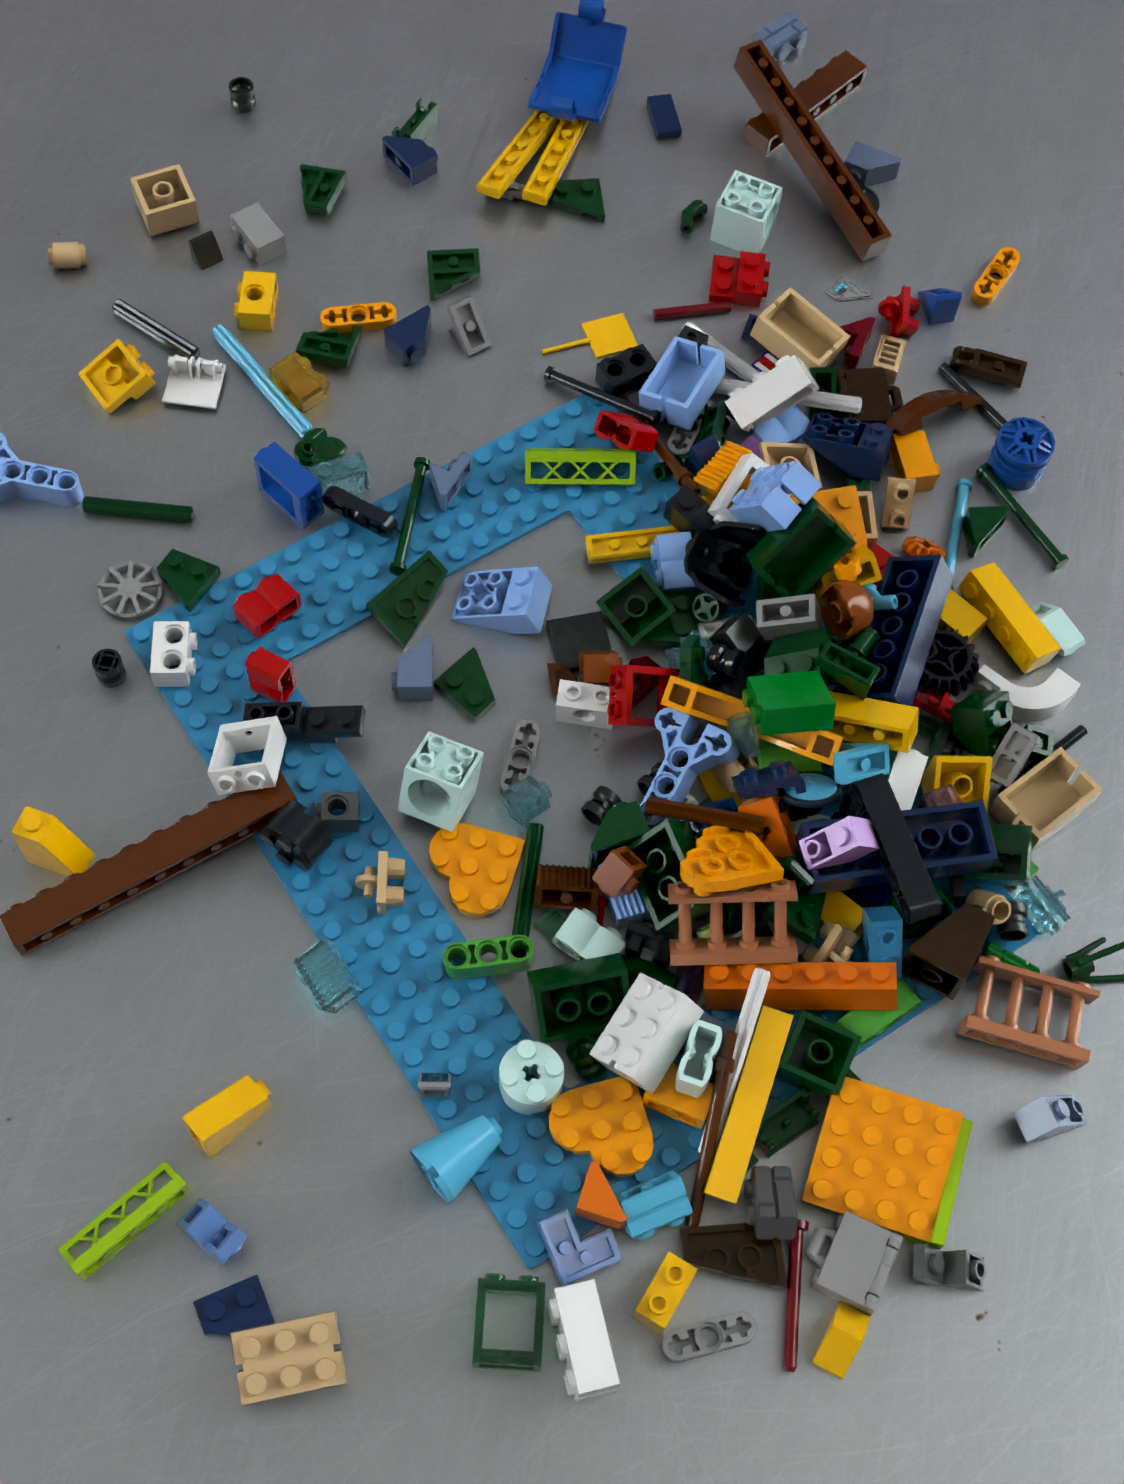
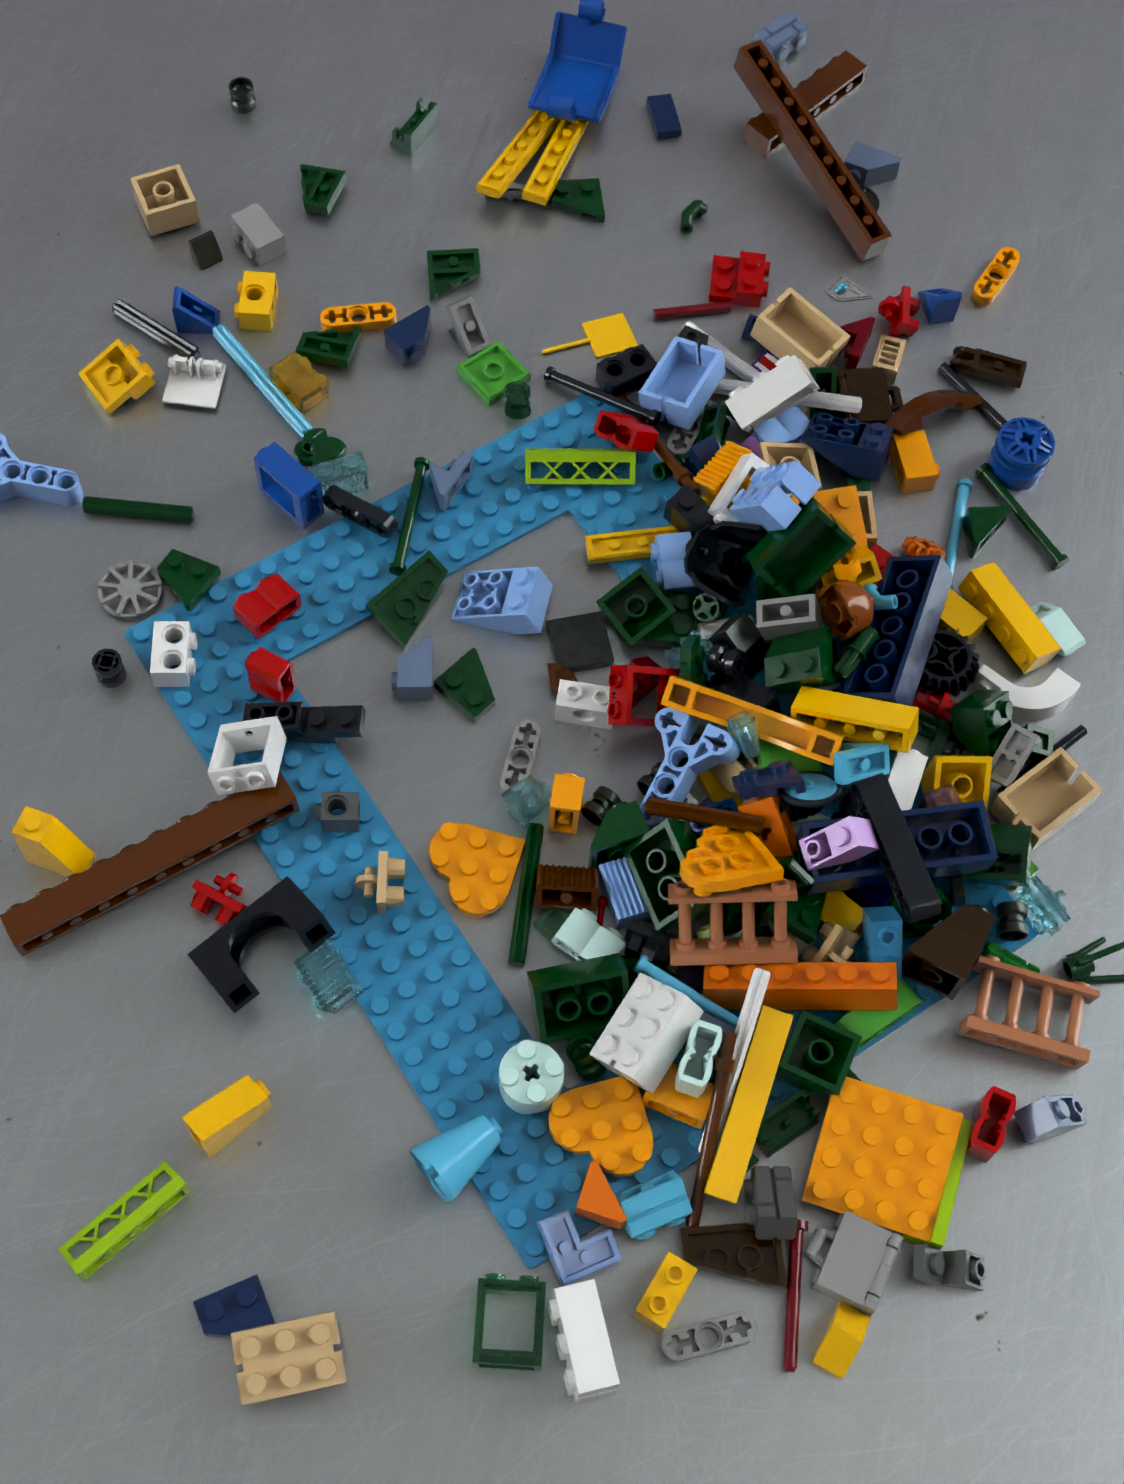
tan brick [48,241,87,269] -> none
medium blue brick [177,1198,247,1265] -> none
black brick [259,800,334,872] -> none
dark blue slope [382,136,438,186] -> none
light aqua brick [397,731,484,832] -> none
light grey slope [418,1073,451,1098] -> none
bright green beam [443,935,535,980] -> none
dark orange brick [579,650,623,684] -> none
dark orange brick [592,845,647,899] -> none
light aqua brick [710,170,783,253] -> none
green brick [742,670,836,736] -> none
dark green slope [814,640,881,700] -> none
tan hips [881,477,916,529] -> none
tan brick [966,888,1011,925] -> none
none -> blue slope [172,286,220,334]
none -> black arch [187,876,335,1014]
none -> red hips [190,873,247,925]
none -> bright green tile [456,341,531,406]
none -> clear green wheel [504,381,531,419]
none -> light orange brick [548,773,585,836]
none -> medium azure bar [633,954,754,1031]
none -> red brick [966,1086,1016,1163]

